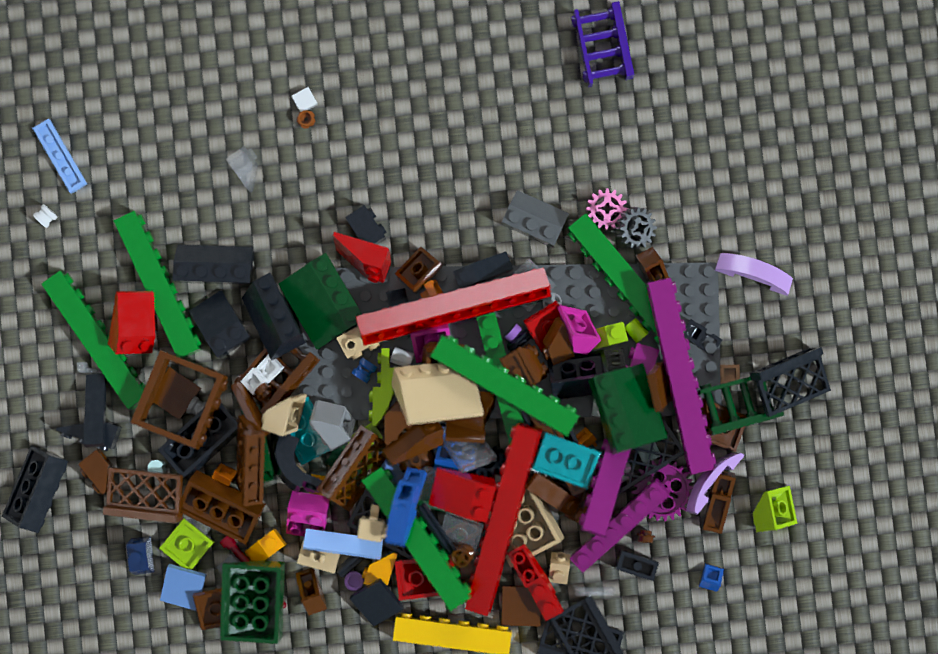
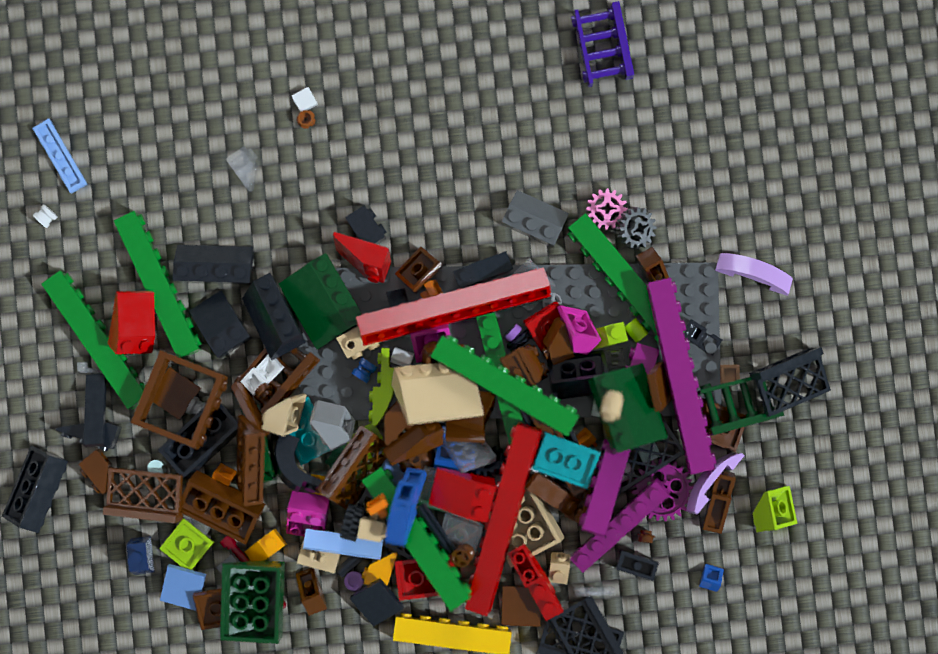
none -> black tyre [340,504,365,542]
none -> orange tile [366,493,388,519]
none -> tan brick [600,391,623,422]

